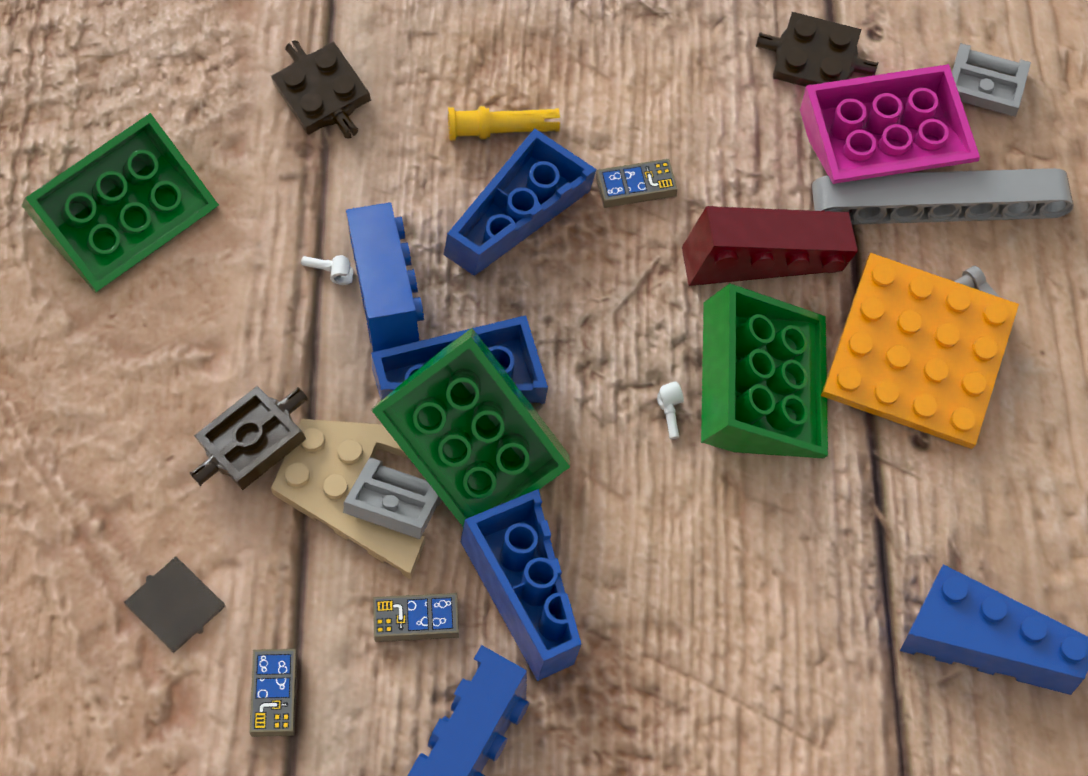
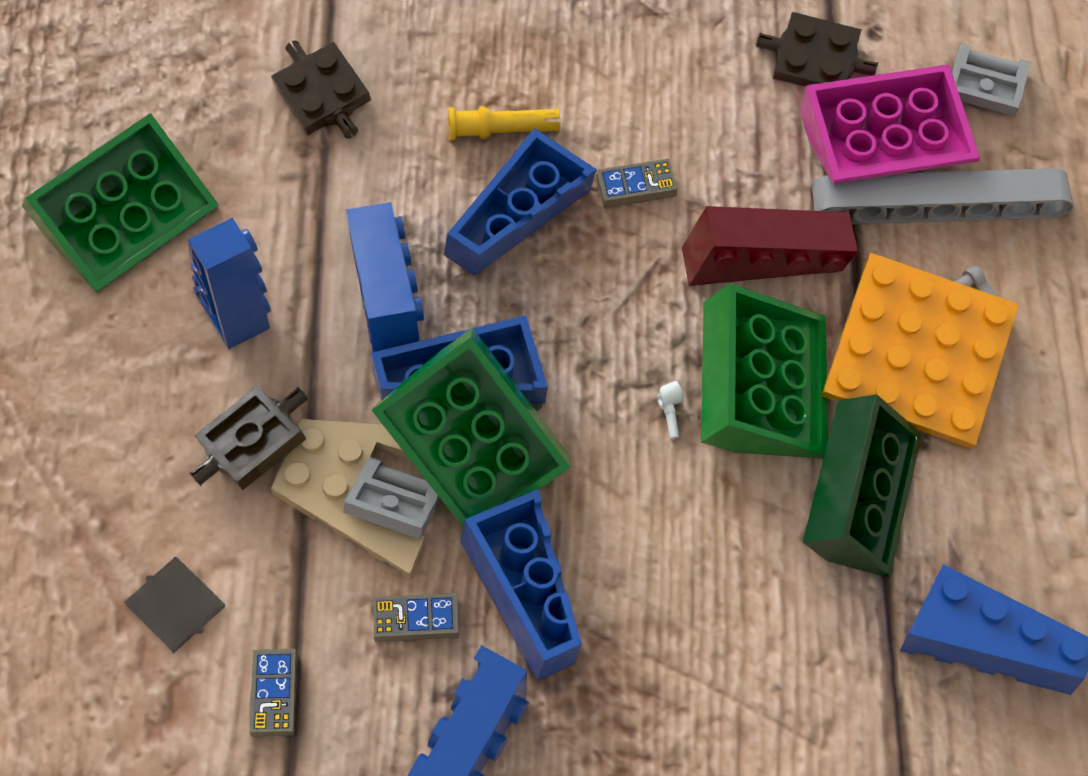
white hand [301,255,353,285] -> none
none -> blue wedge [188,217,271,350]
none -> dark green slope [803,394,922,577]

